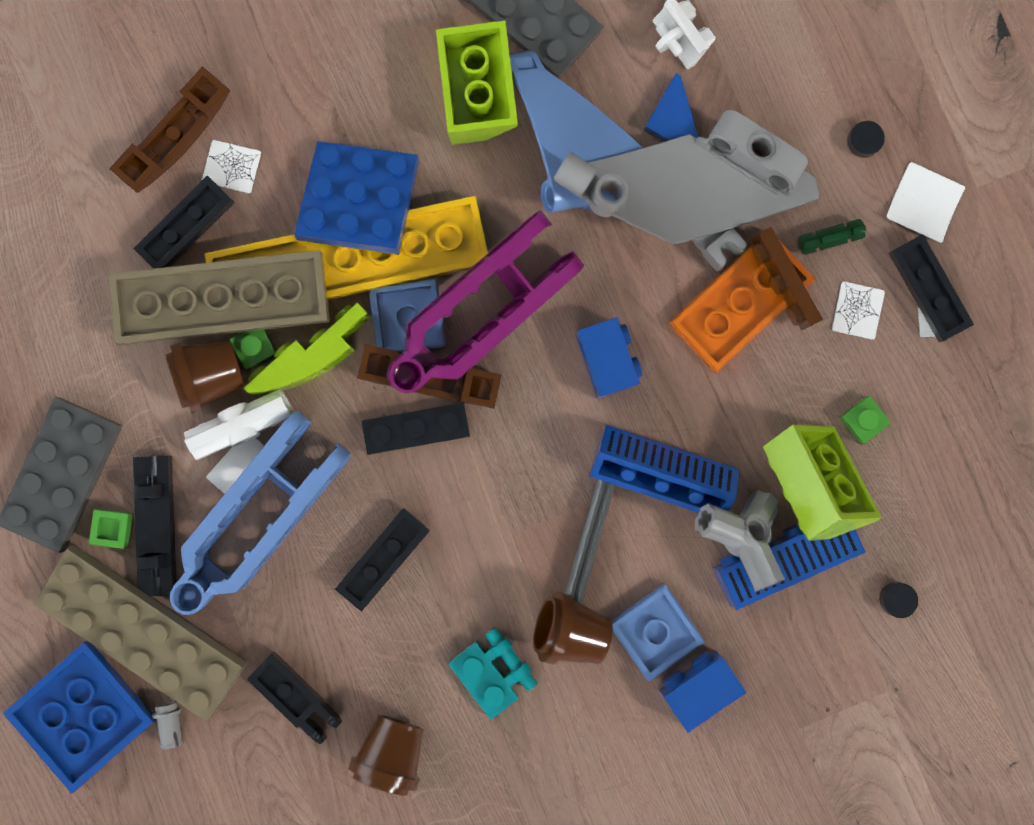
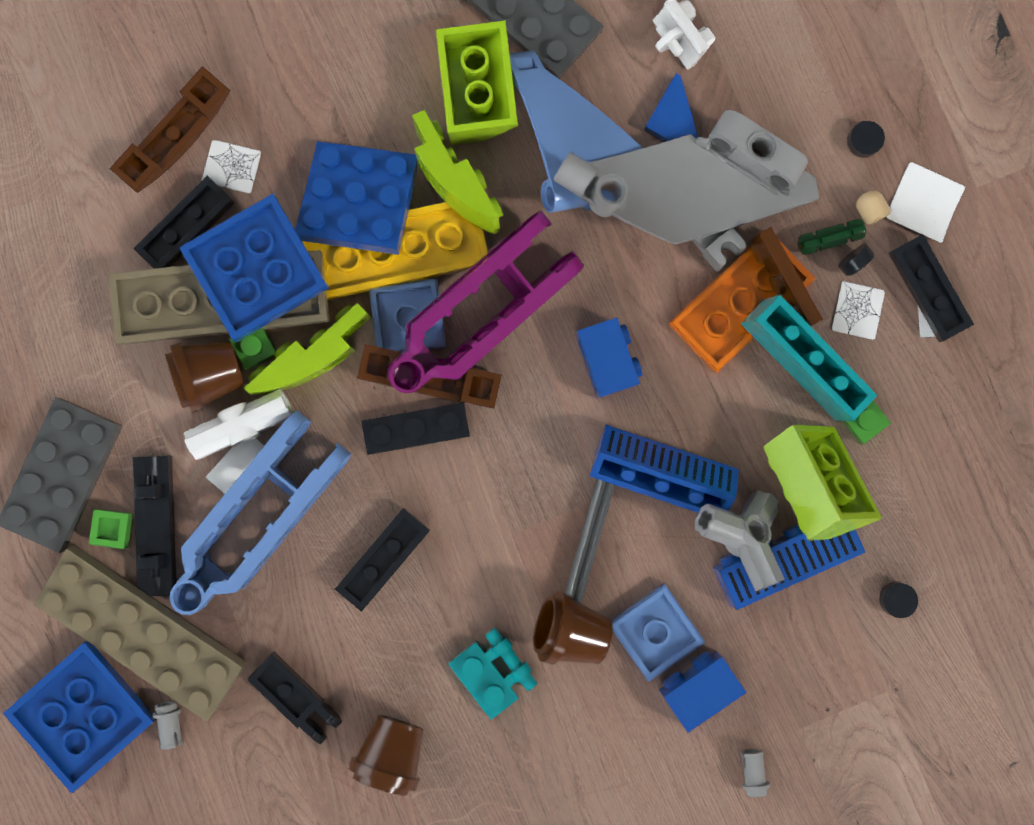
none -> blue plate [179,194,329,342]
none -> lime slope [412,110,503,234]
none -> light grey pin [740,749,770,797]
none -> teal brick [741,295,877,421]
none -> black tile [838,244,874,276]
none -> tan piece [856,191,891,226]

